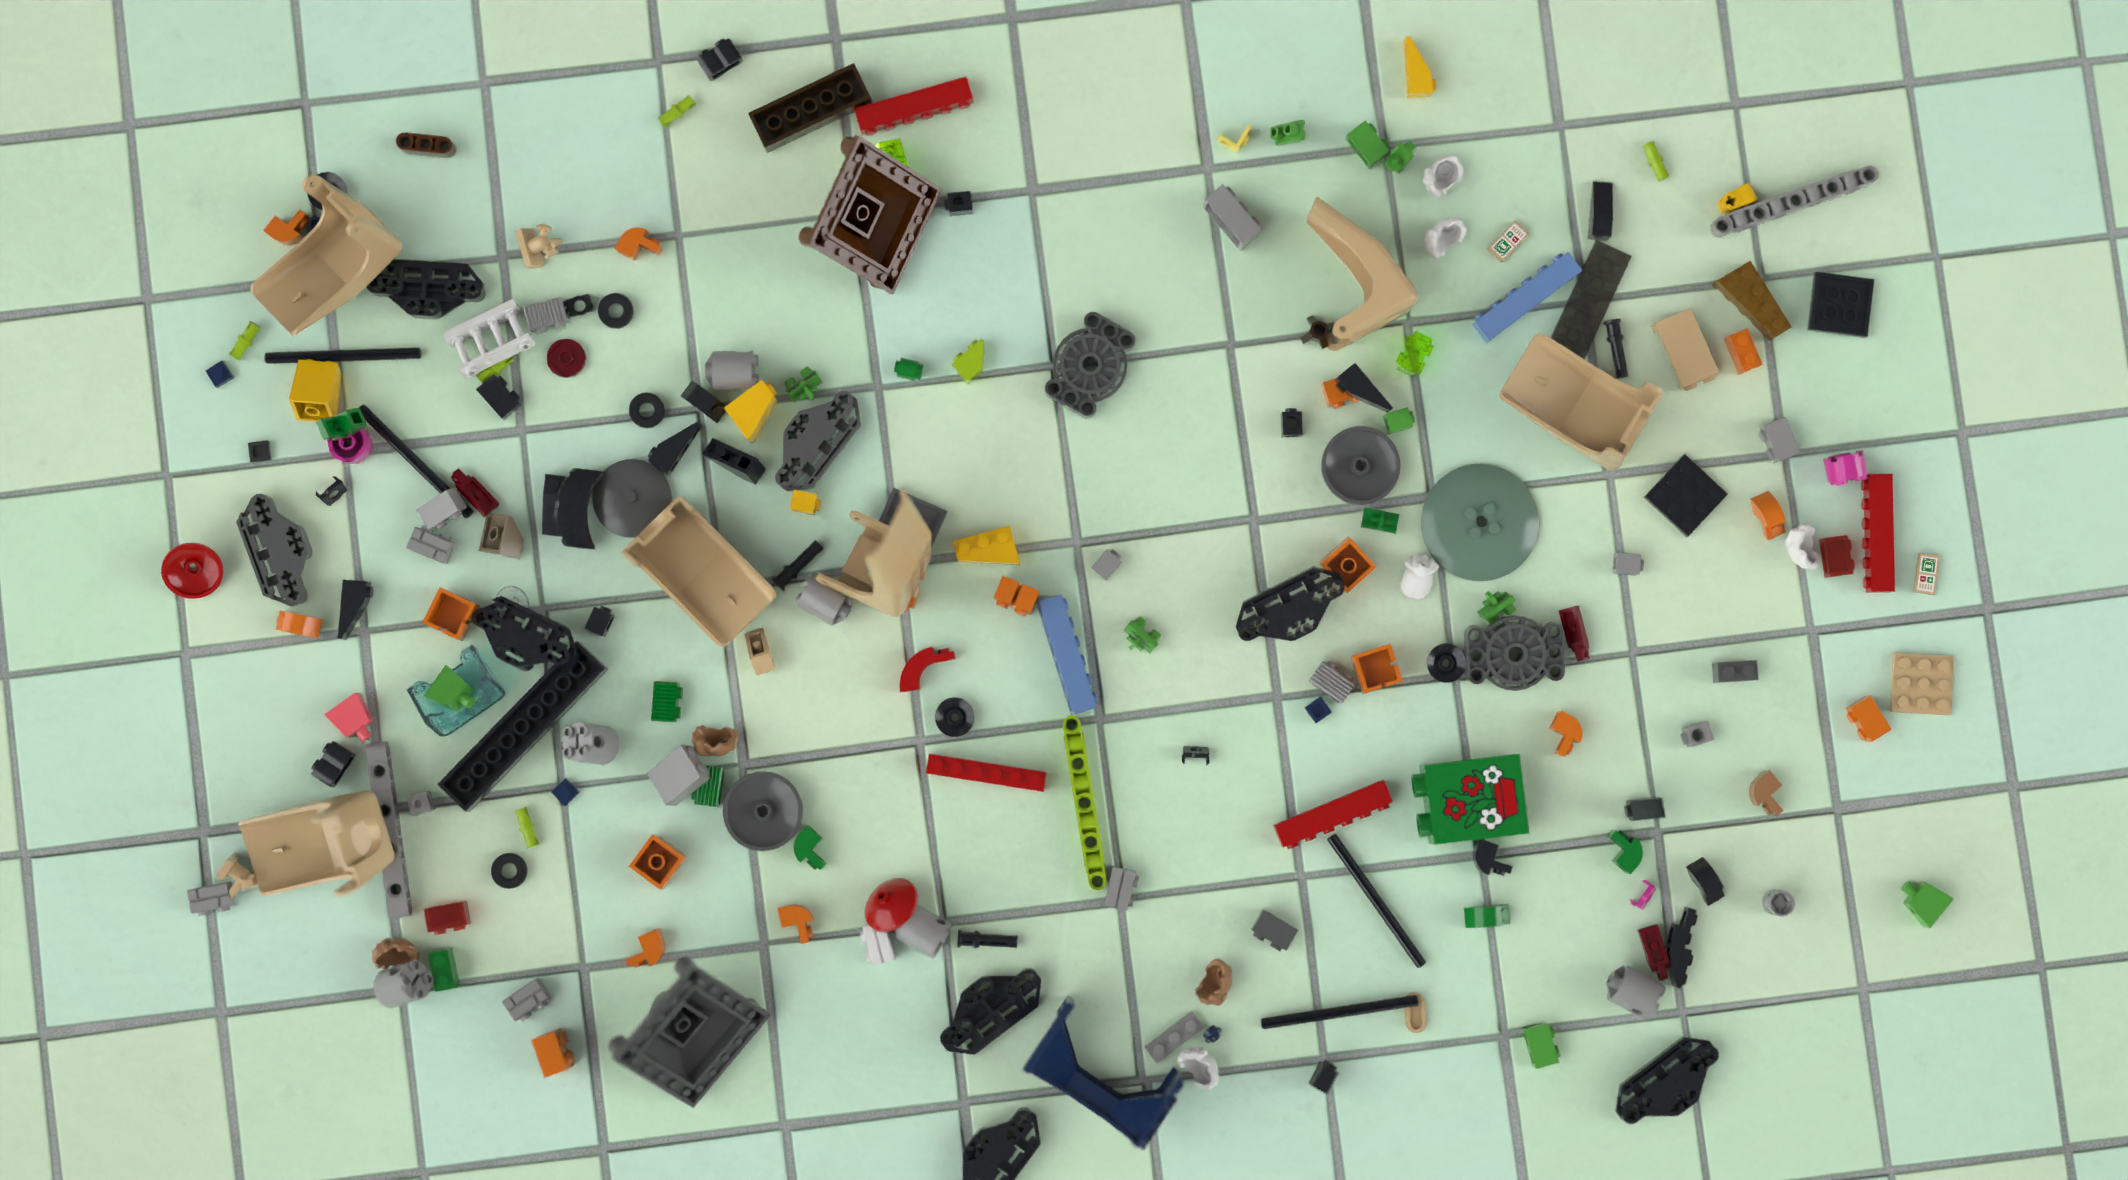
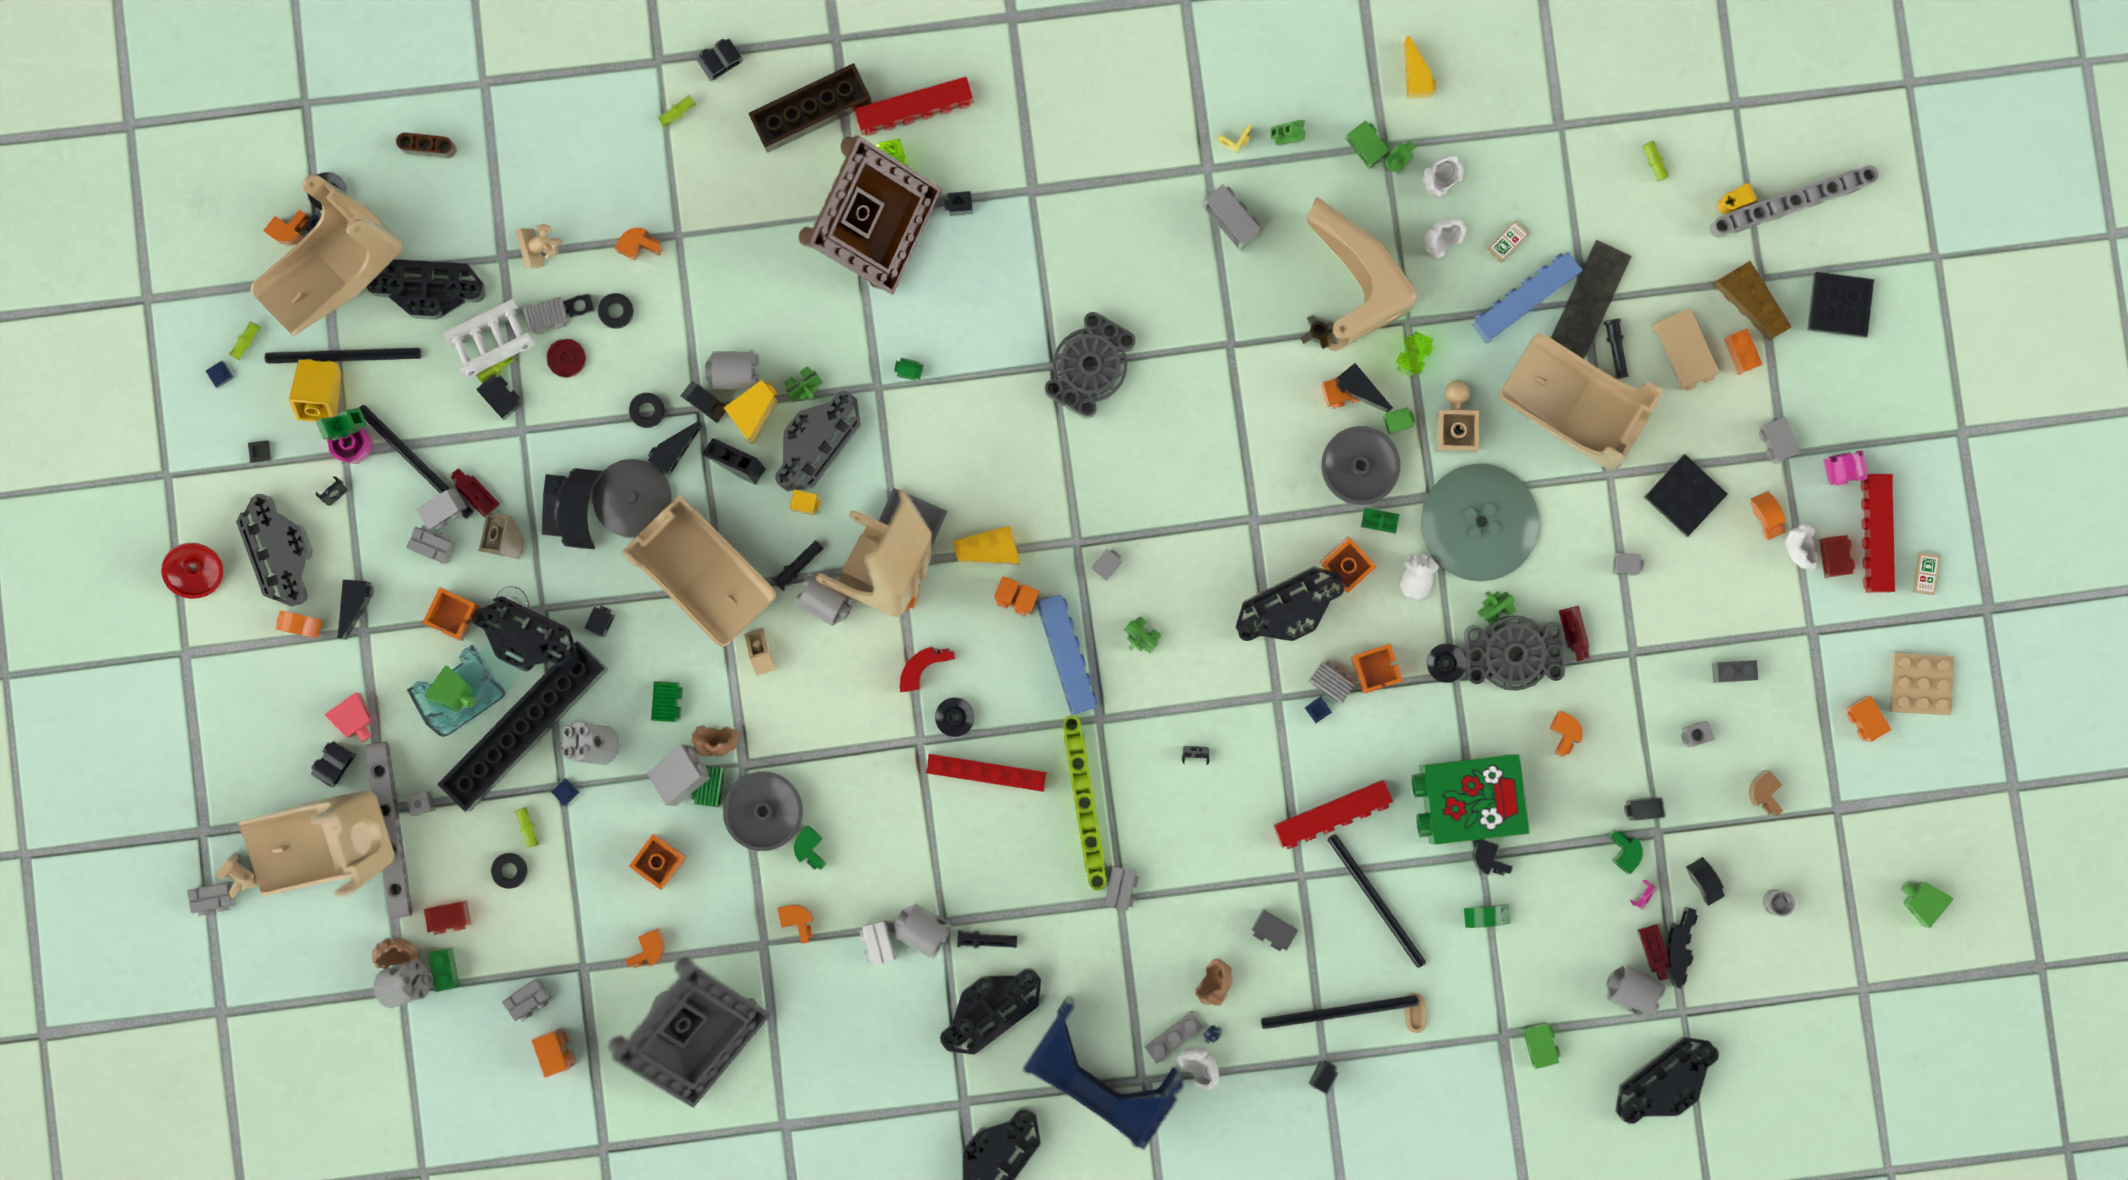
red dish [864,878,918,932] -> none
lime slope [952,338,985,384] -> none
black brick [1281,408,1303,438] -> none
black slope [1587,181,1613,241] -> none
none -> tan brick [1436,380,1479,453]

